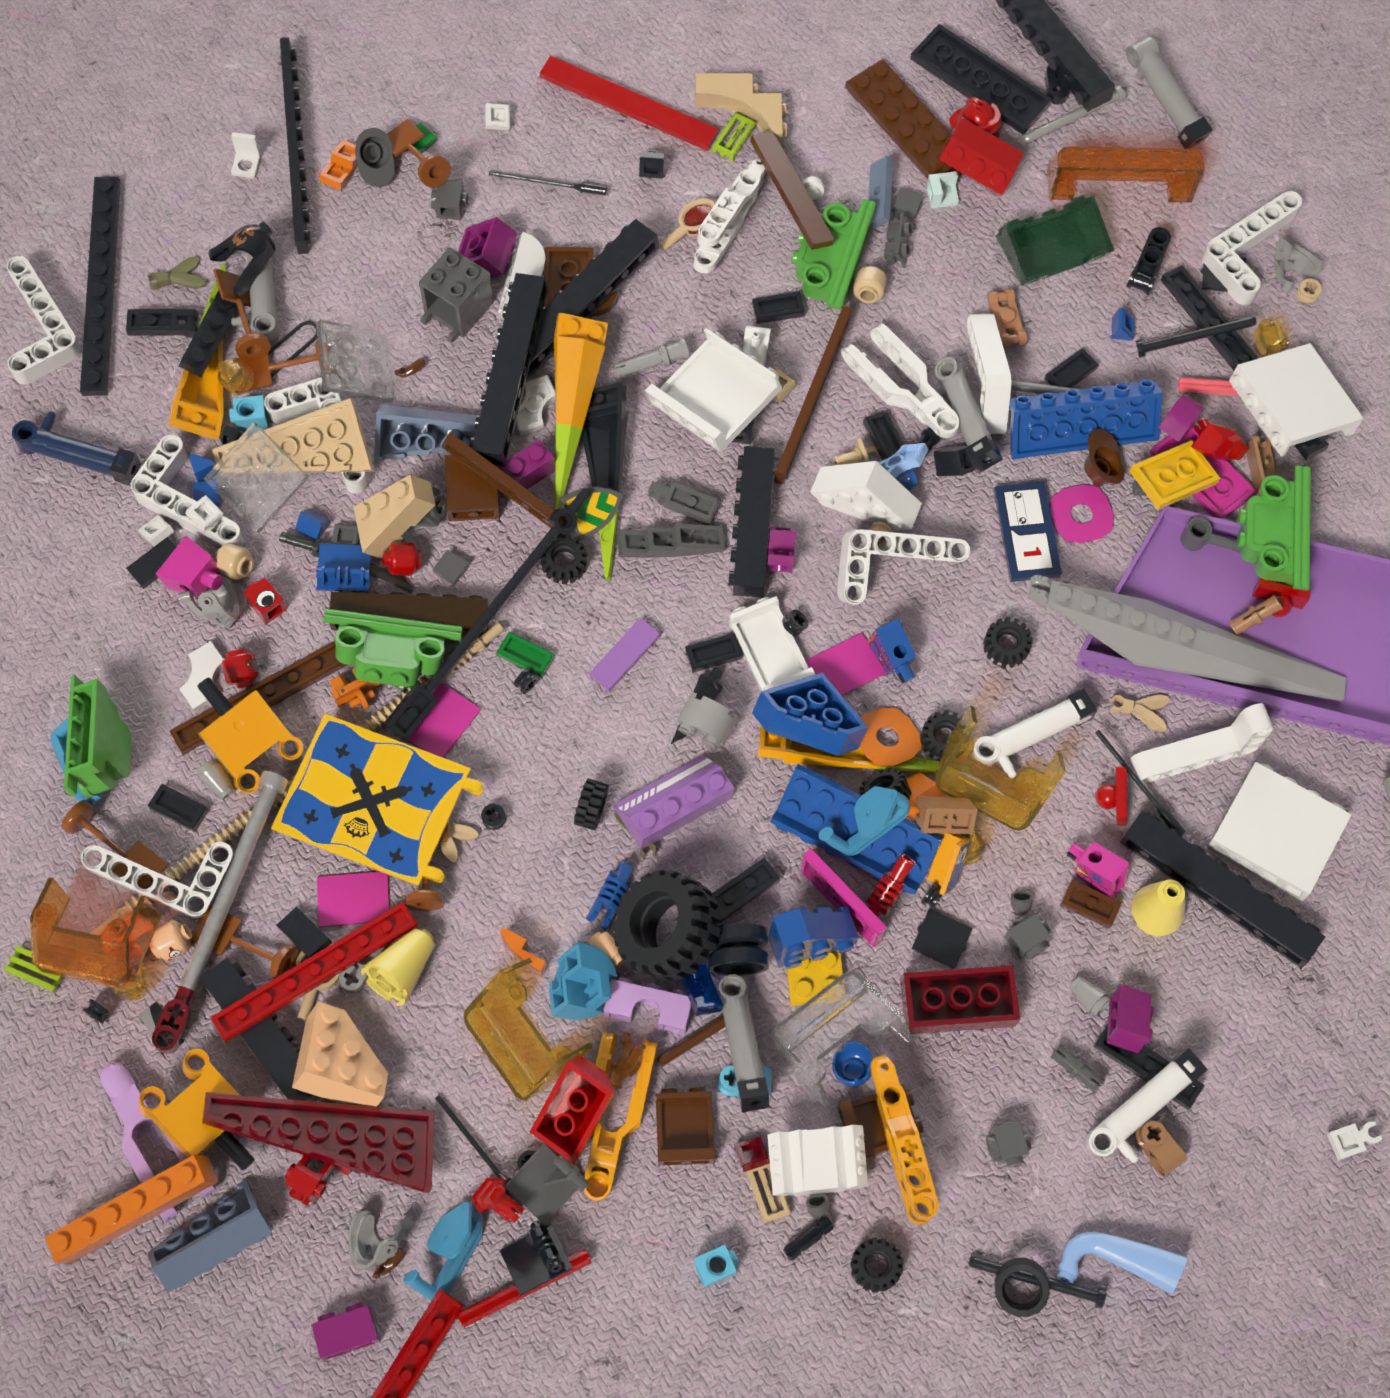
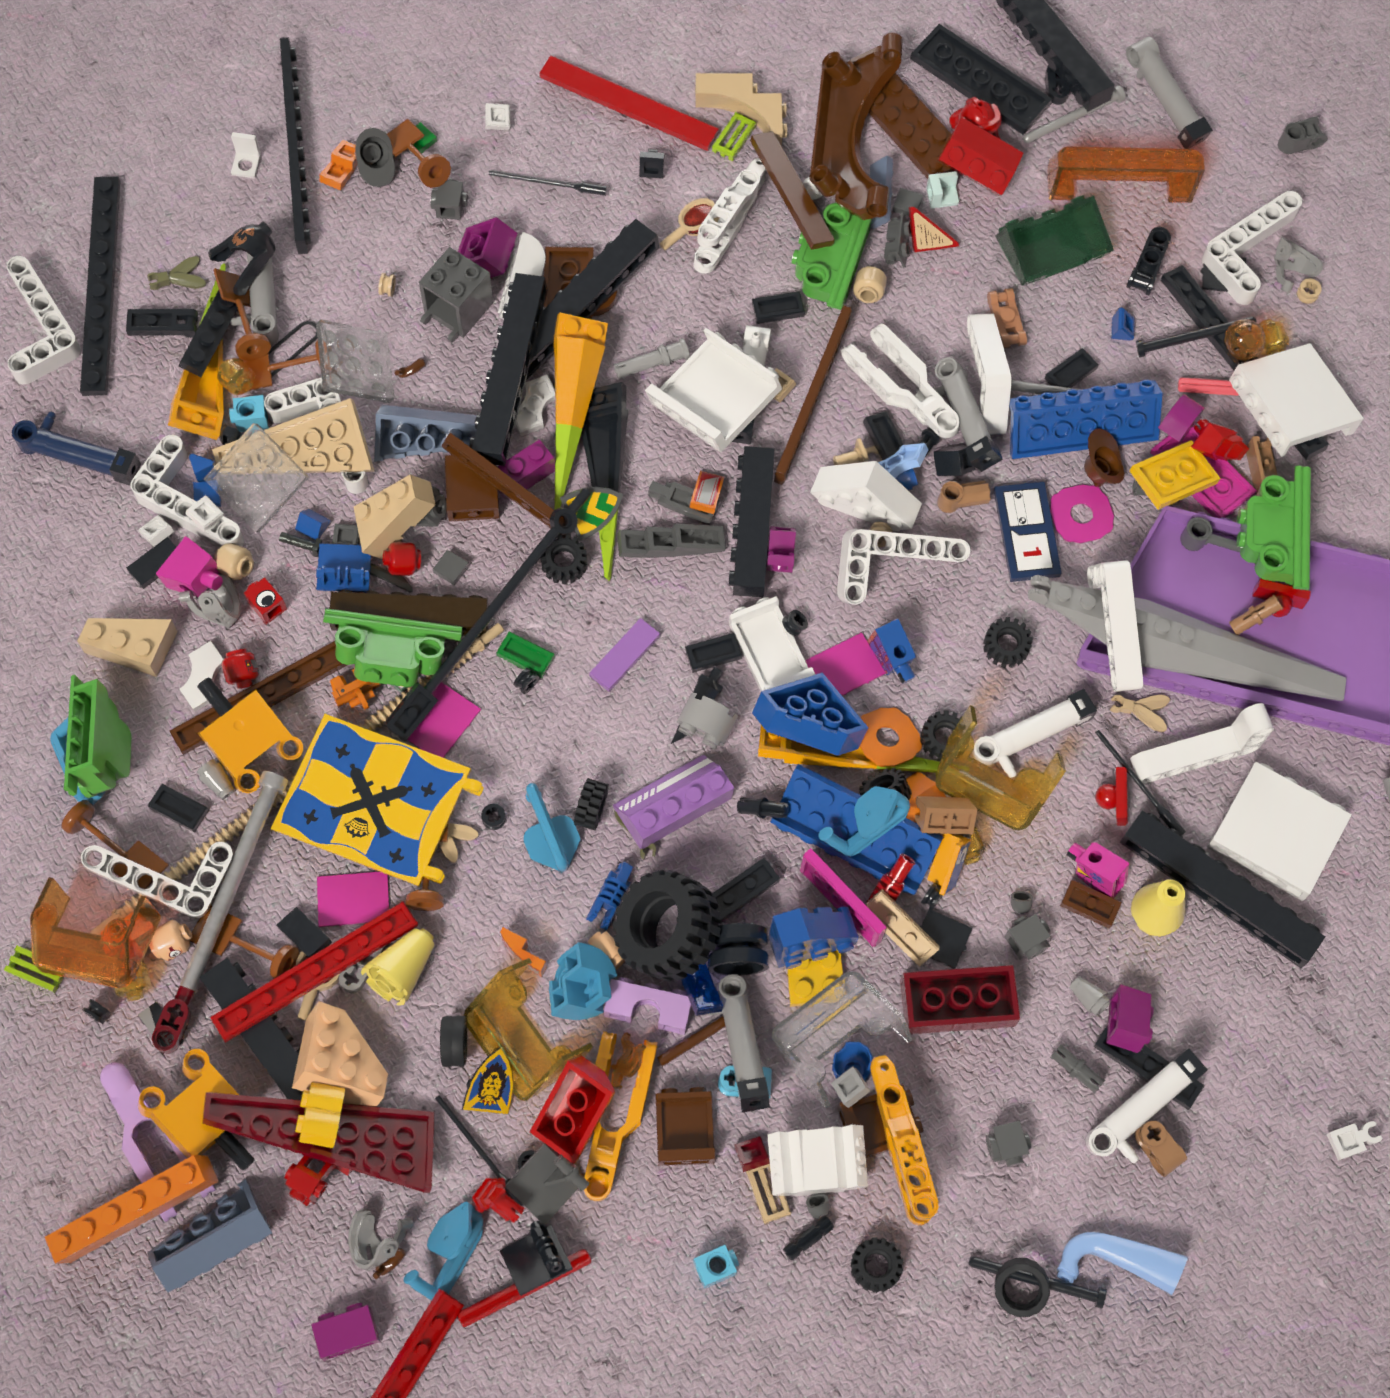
none -> tan wedge [77,618,178,677]
none -> yellow brick [295,1082,345,1148]
none -> tan bush [378,273,396,297]
none -> black tyre [440,1016,467,1067]
none -> shield [462,1047,513,1114]
none -> dark azure piece [524,783,580,872]
none -> slope [689,471,725,514]
none -> black axle [737,797,789,819]
none -> reddish brown panel [809,33,903,220]
none -> light grey tile [831,1067,870,1108]
none -> tan tile [865,889,940,967]
none -> tile [909,207,959,253]
none -> medium nougat piece [937,481,990,513]
none -> white beam [1087,560,1143,692]
none -> clear orange helmet [1225,319,1266,361]
none -> dark grey piece [1277,117,1328,154]

